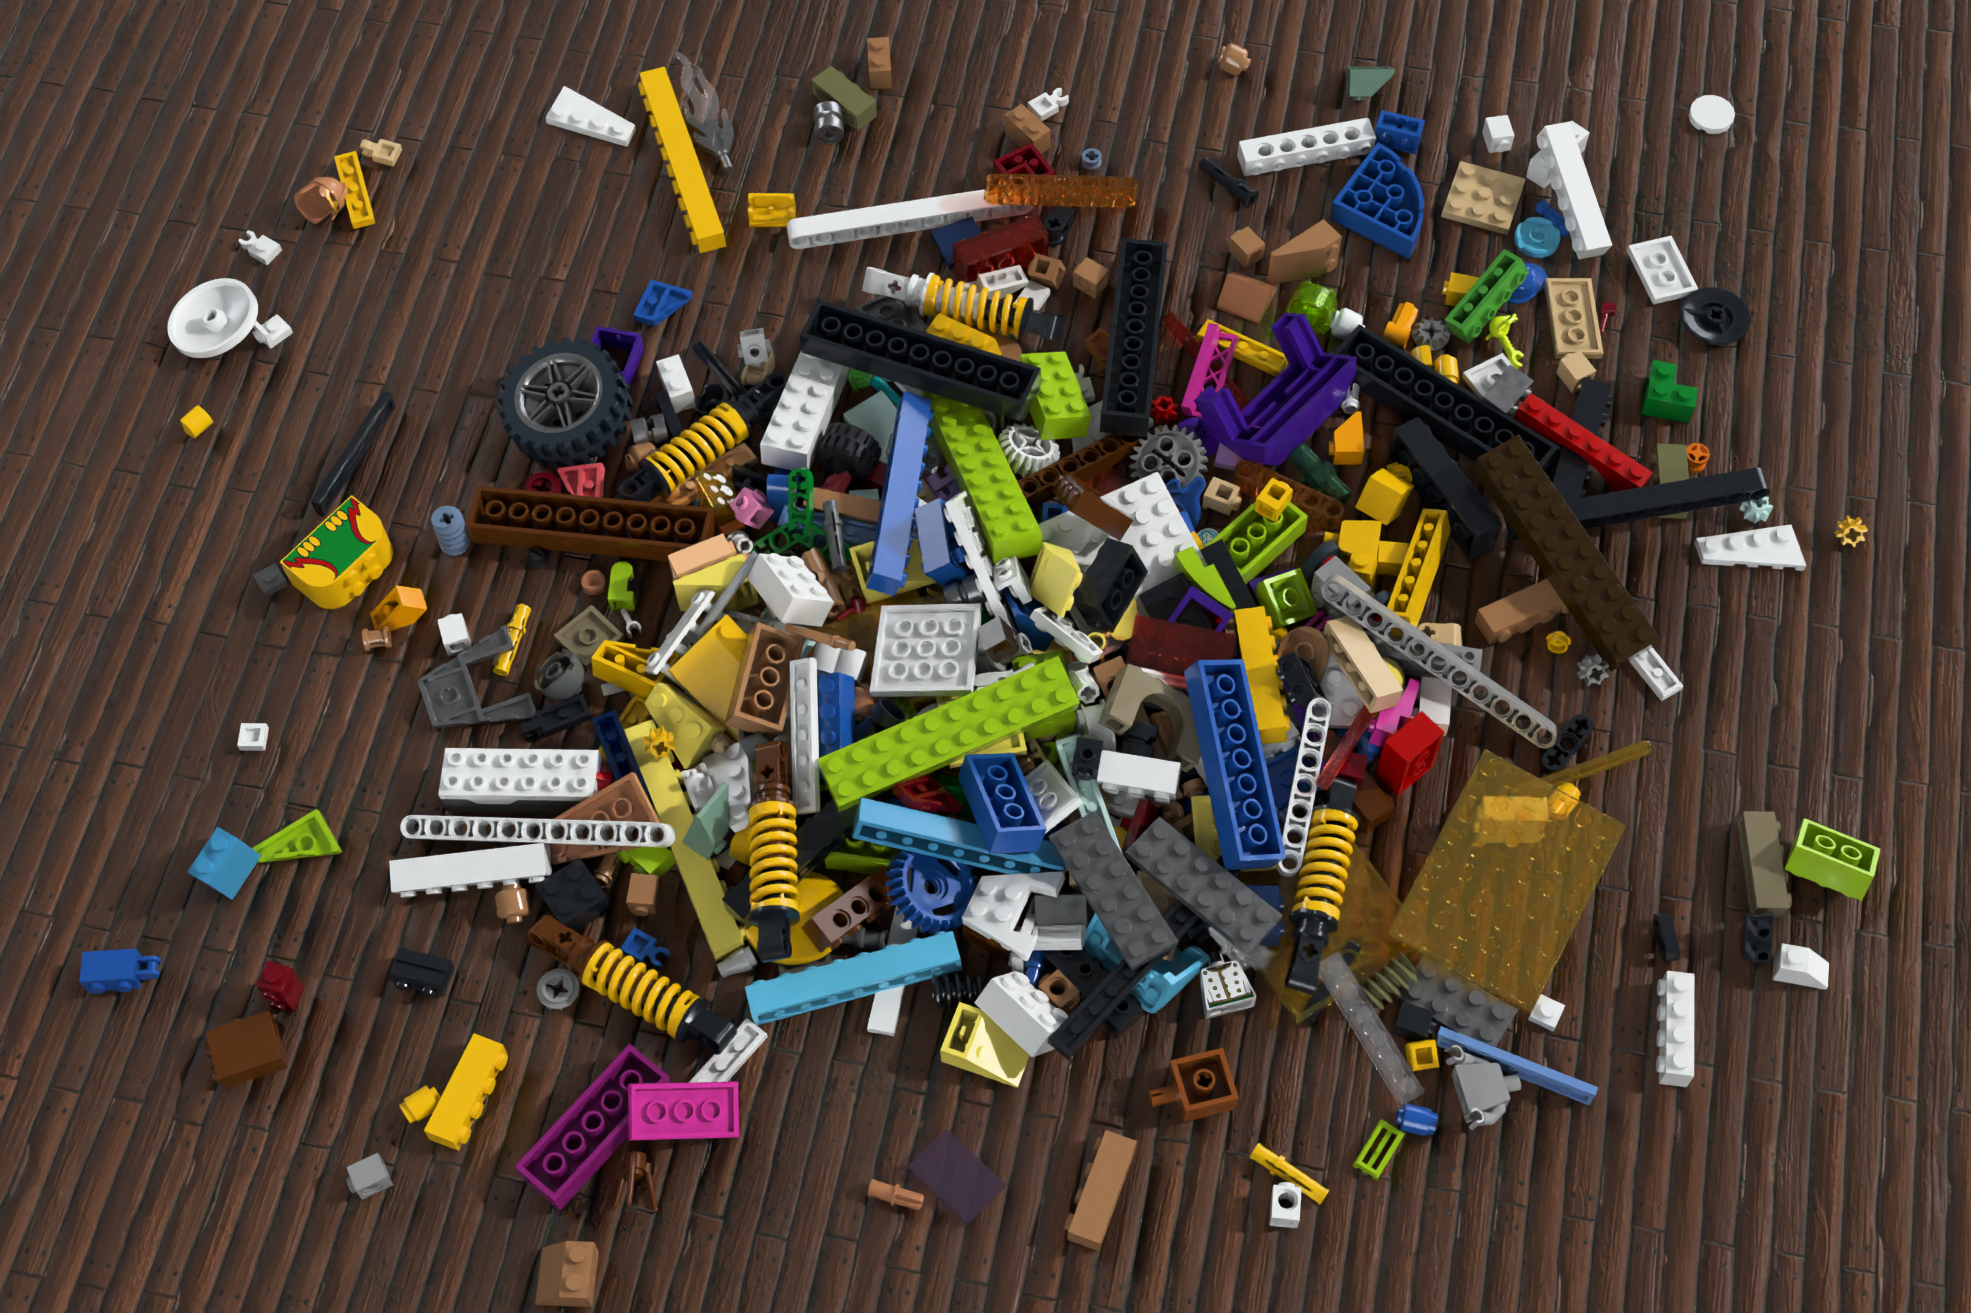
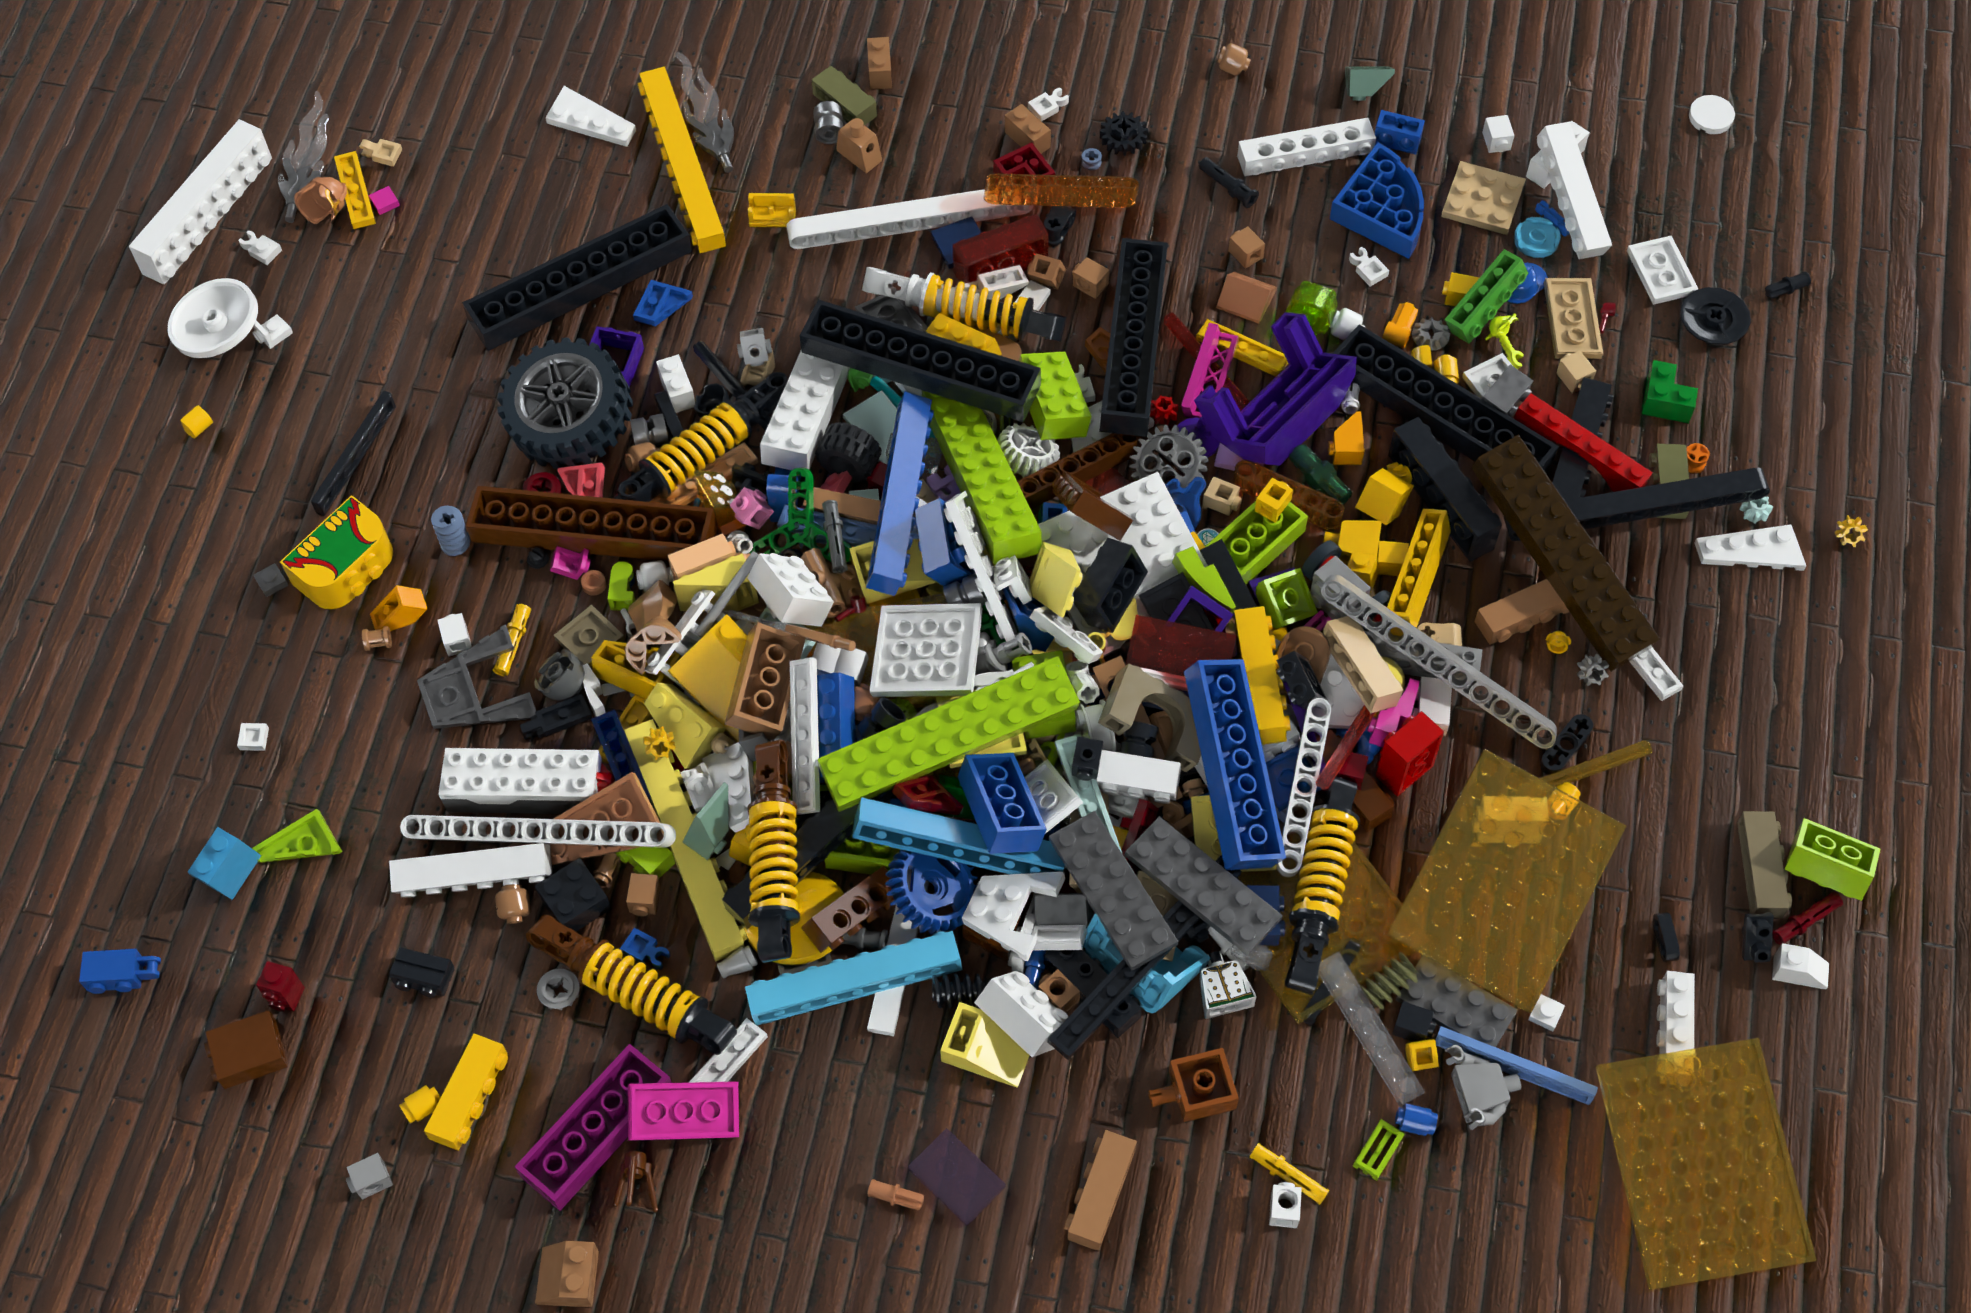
dark brown brick [977,616,1018,663] -> none
medium nougat slope [1267,219,1342,284] -> none
none -> white brick [129,119,272,284]
none -> clear piece [278,91,329,223]
none -> dark pink tile [368,186,400,215]
none -> black brick [462,204,692,351]
none -> dark pink bracket [550,546,591,580]
none -> white slope [583,663,607,721]
none -> medium nougat hips [625,580,682,675]
none -> white head [636,560,673,592]
none -> medium nougat torso [836,118,882,174]
none -> black gear [1100,111,1148,156]
none -> white plate [1349,247,1389,287]
none -> clear yellow plate [1595,1038,1817,1290]
none -> black axle [1765,271,1811,299]
none -> dark red pin [1772,891,1843,945]

